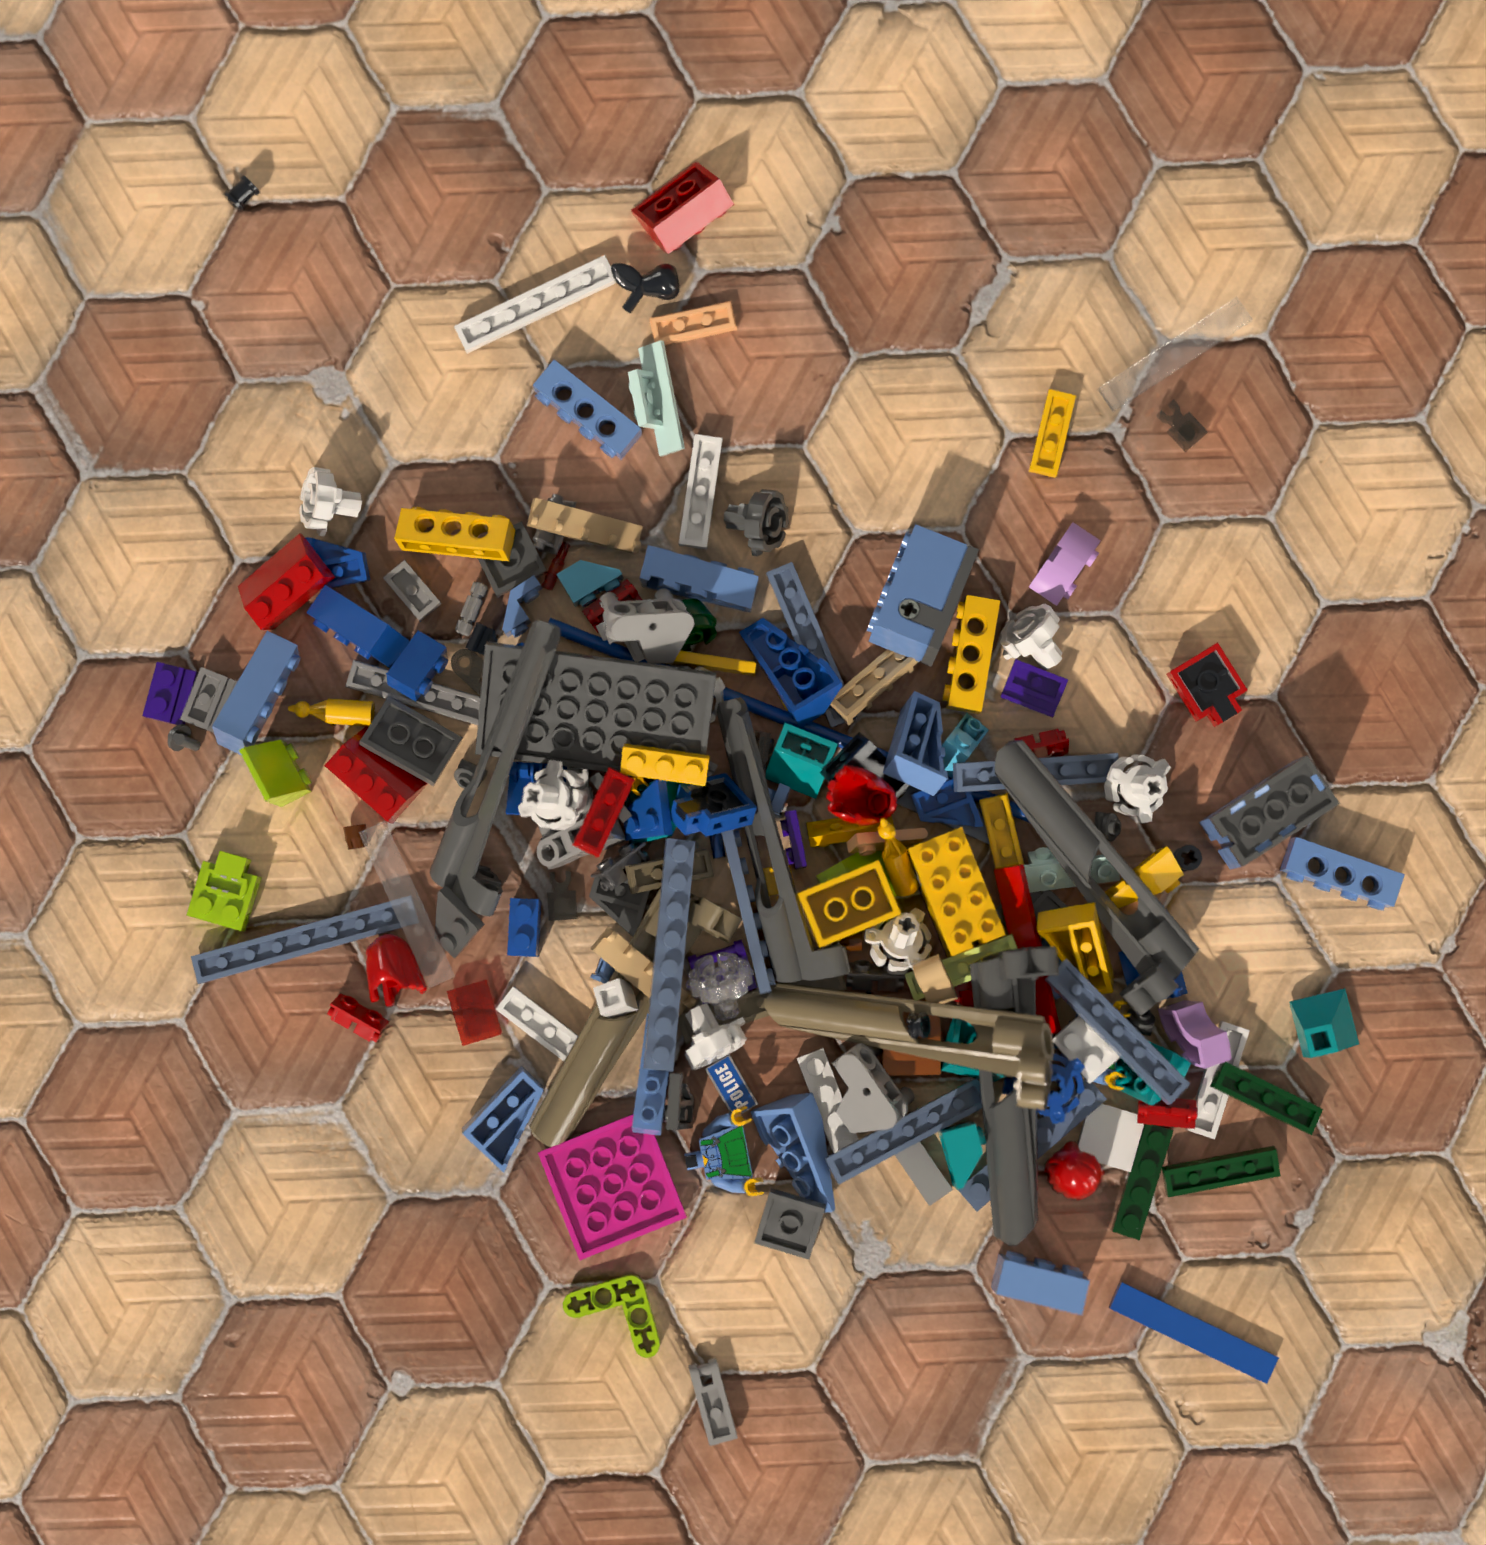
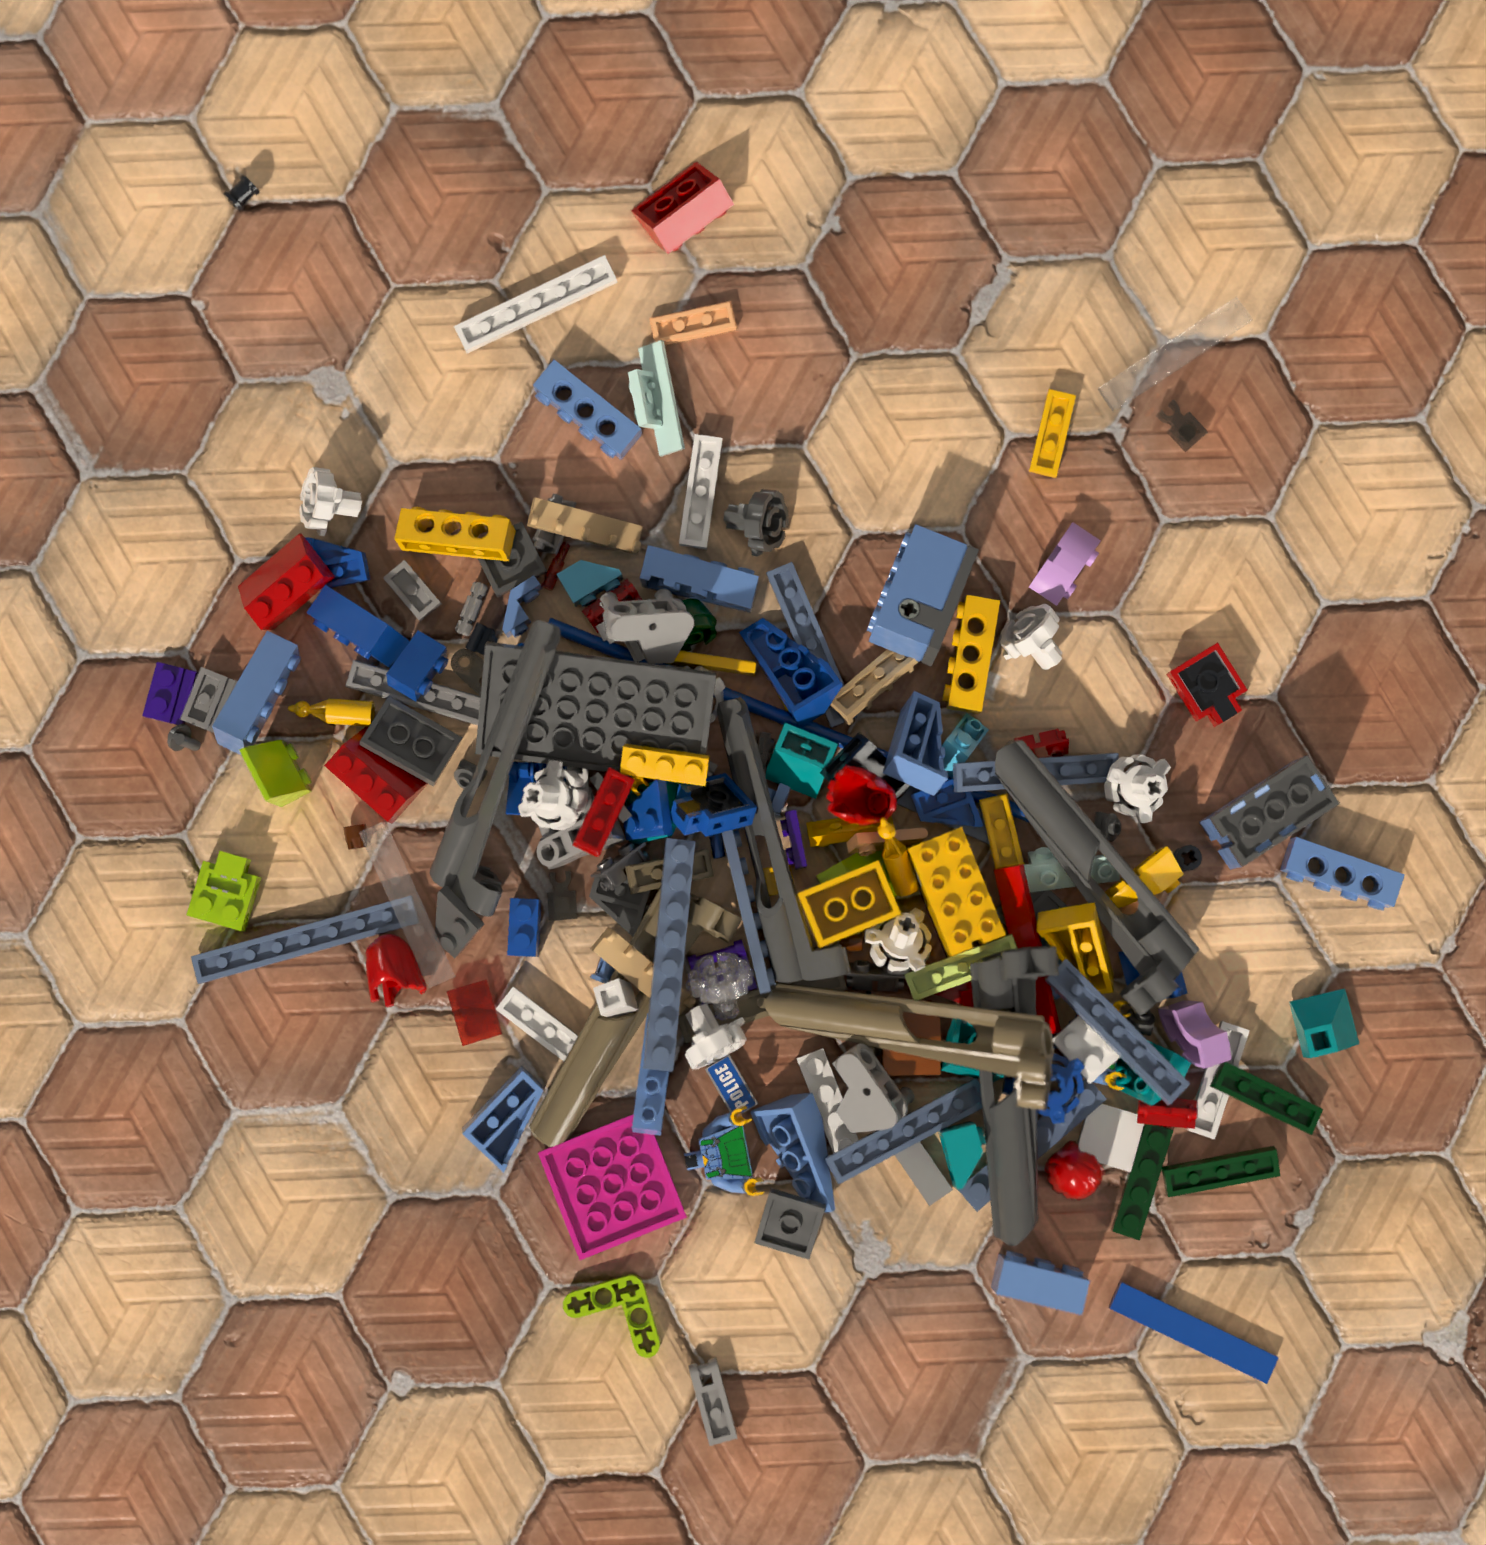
red hinge [327,993,390,1043] -> none
black piece [611,263,680,313] -> none
dark grey wing [663,1073,695,1130] -> none
black bush [907,1012,931,1039] -> none
tan axle [911,954,958,1004] -> none
dark purple plate [1000,659,1068,718] -> none

